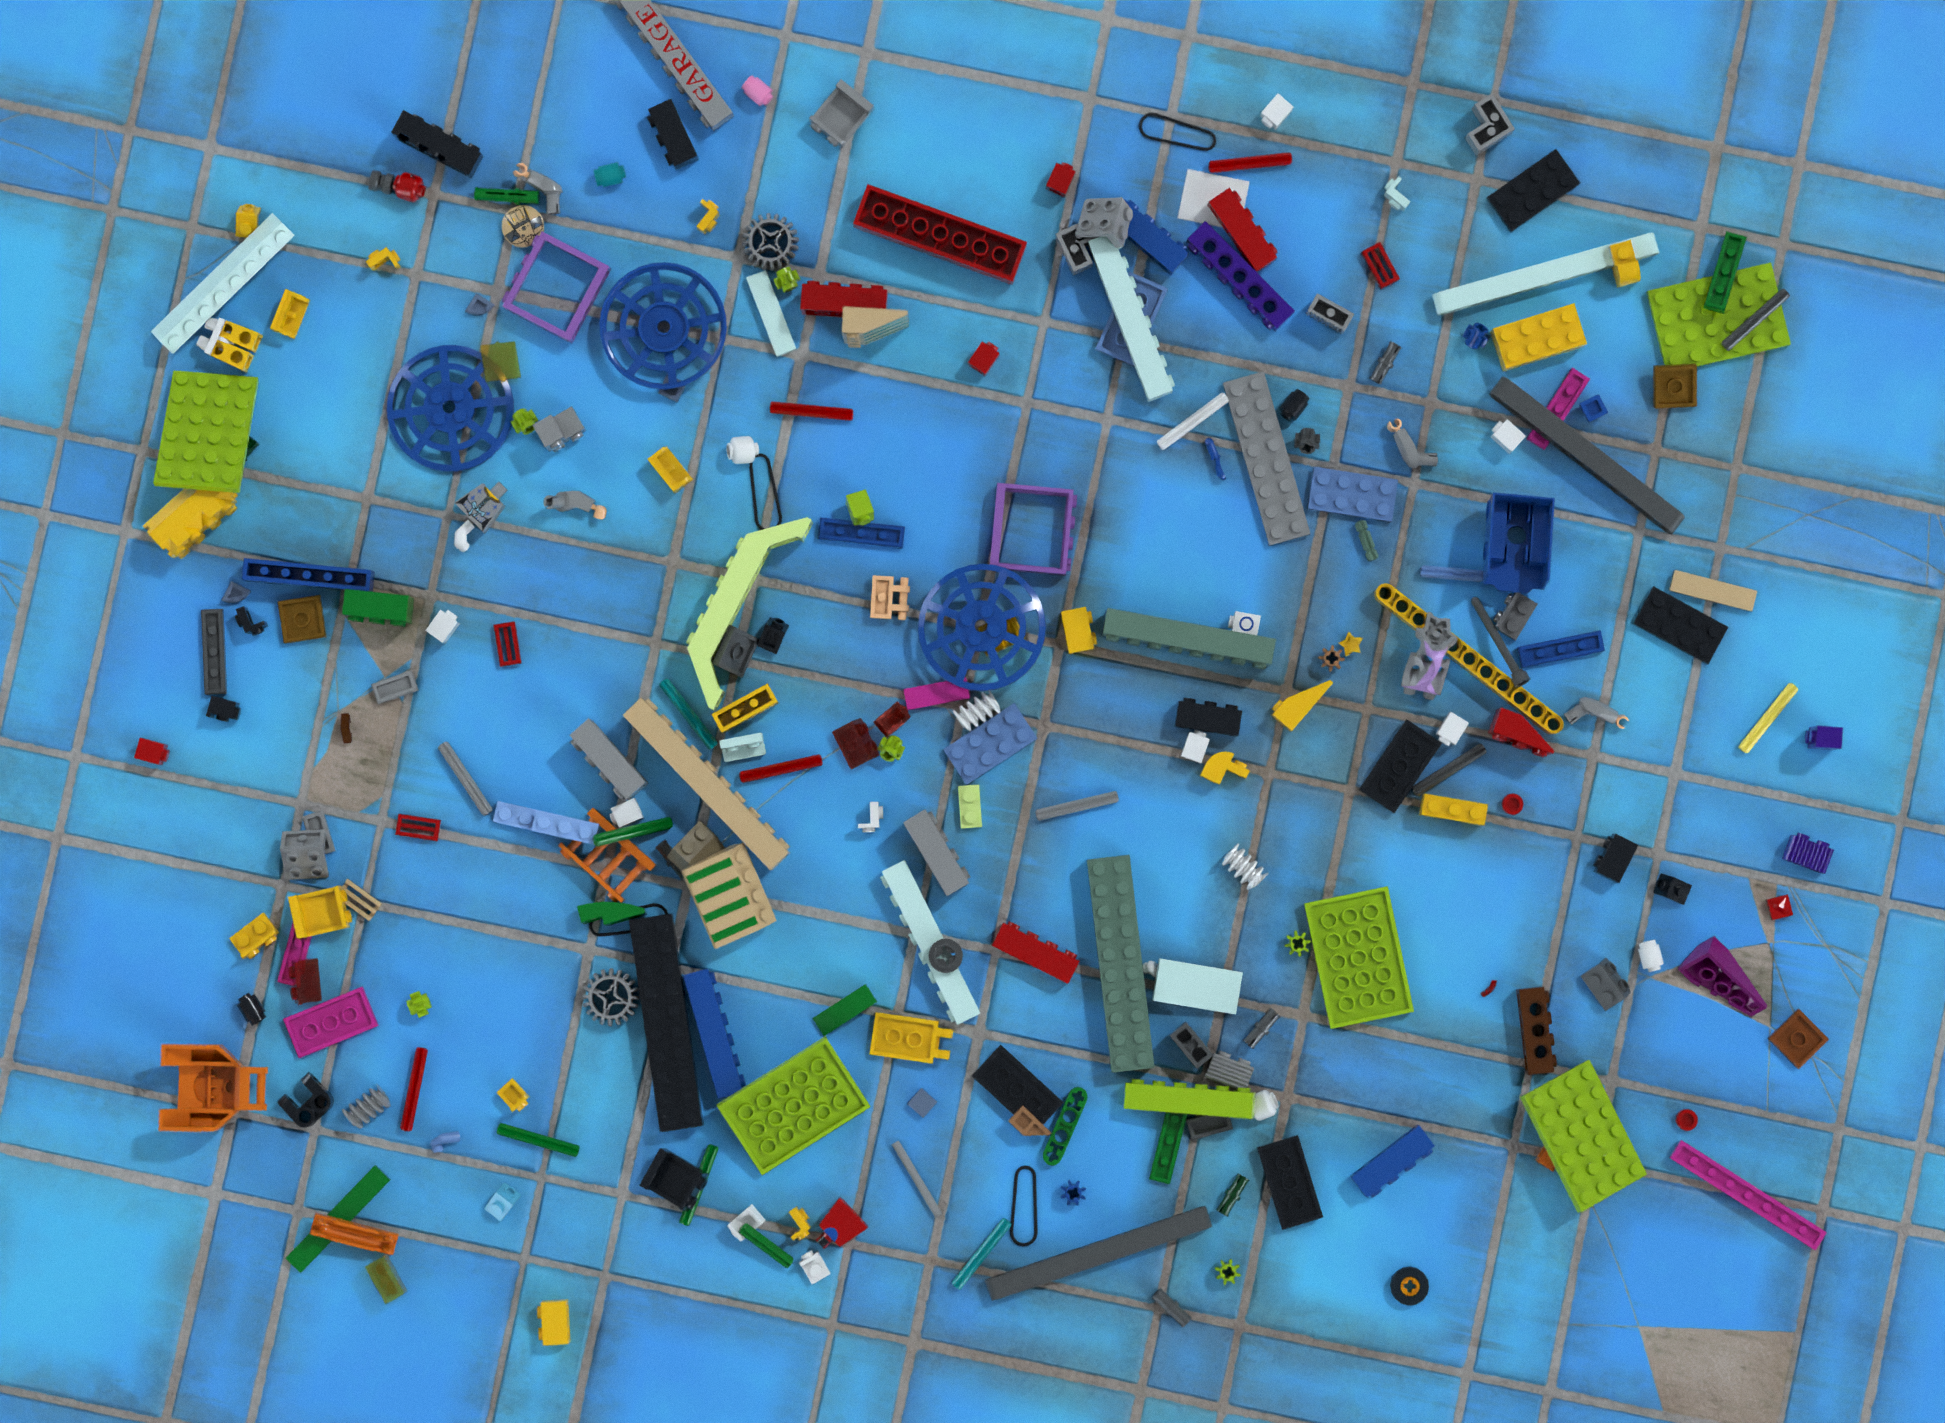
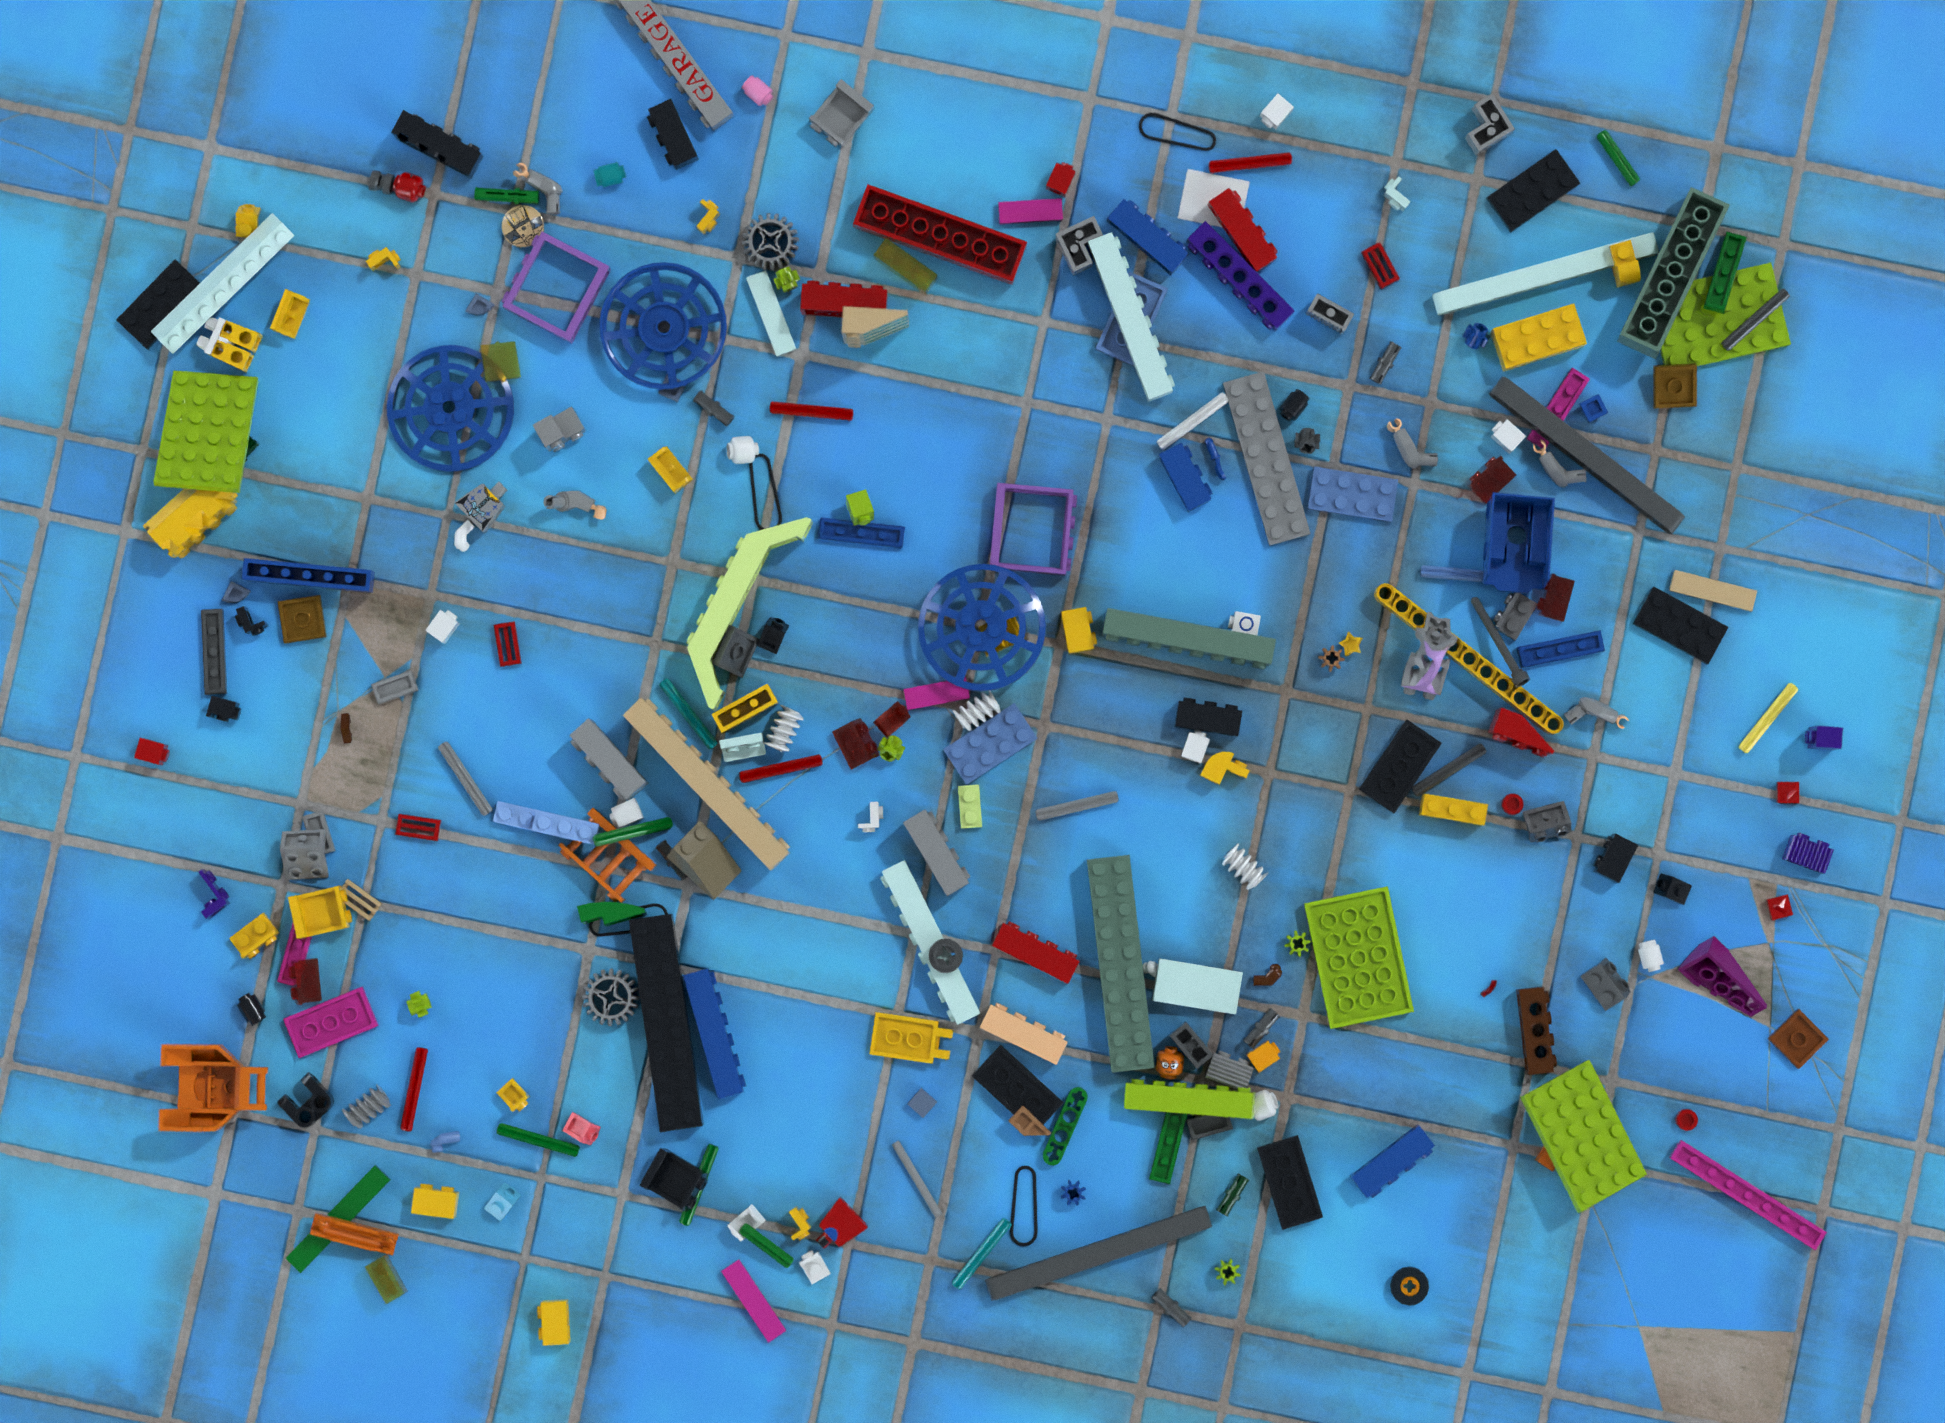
green brick [342,589,414,627] -> none
lime gear [511,408,538,435] -> none
tan slope [681,843,777,949] -> none
lime plate [716,1036,871,1175] -> none
green slope [813,984,878,1036] -> none
light nougat plate [870,575,910,620] -> none
red brick [968,341,1000,377] -> none
light grey bracket [1076,197,1133,248] -> none
yellow slope [1271,680,1333,732] -> none
sand green axle [1355,520,1379,561] -> none
white brick [1436,712,1469,746] -> none
none -> black plate [116,259,200,350]
none -> dark purple bracket [198,869,230,919]
none -> yellow brick [411,1183,459,1219]
none -> coral bracket [562,1112,601,1145]
none -> dark grey pin [693,390,735,427]
none -> dark pink tile [721,1259,786,1343]
none -> white piece [763,705,804,752]
none -> clear yellow brick [874,238,938,295]
none -> light nougat brick [980,1002,1068,1065]
none -> dark pink tile [998,198,1063,224]
none -> orange head [1155,1046,1184,1079]
none -> blue brick [1158,442,1213,512]
none -> light orange brick [1246,1040,1280,1073]
none -> reddish brown arm [1253,964,1282,986]
none -> clear red bracket [1468,455,1516,504]
none -> flat silver bracket [1523,801,1571,843]
none -> light grey arm [1533,439,1587,488]
none -> clear red bracket [1536,573,1575,622]
none -> green axle [1597,130,1640,186]
none -> sand green brick [1617,187,1730,359]
none -> red tile [1776,782,1799,803]

